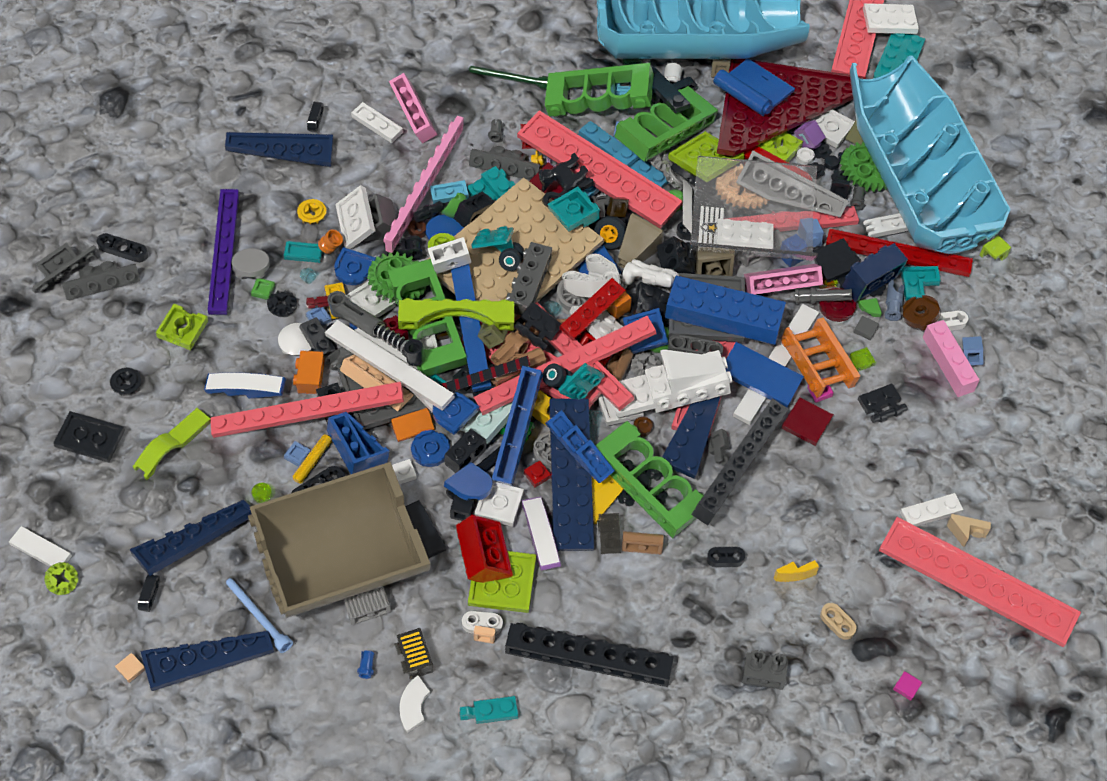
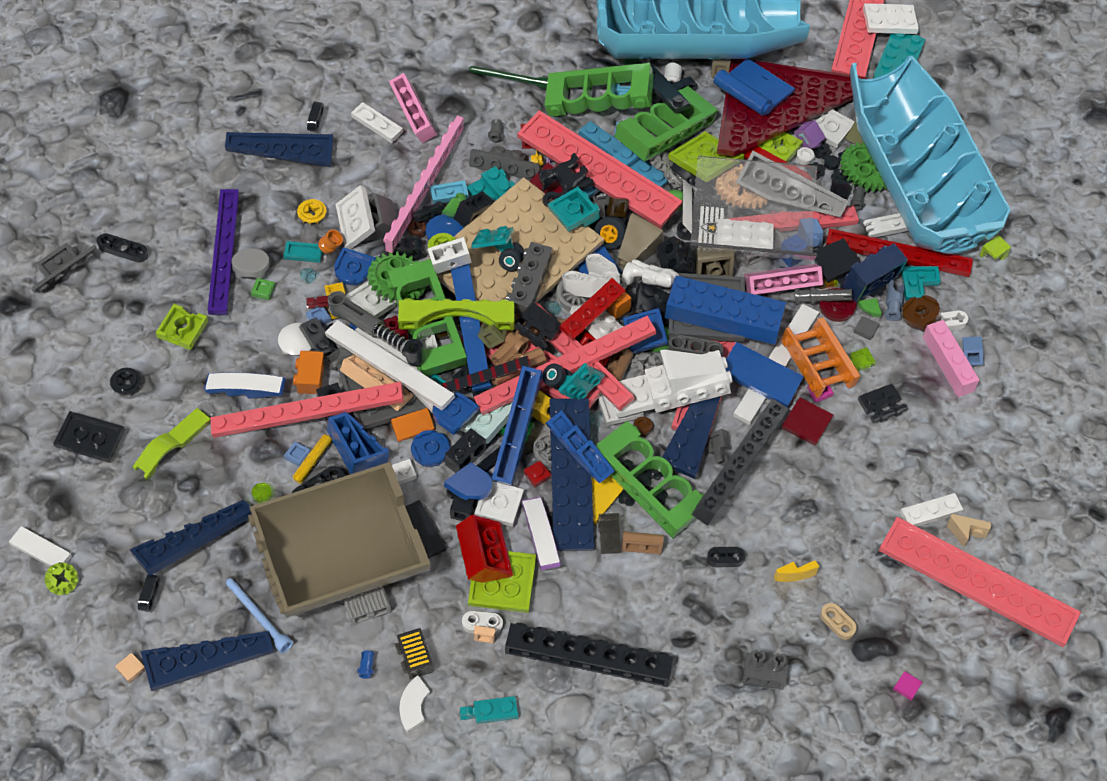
dark grey bracket [62,261,140,300] -> none
black gear [267,289,297,317] -> none

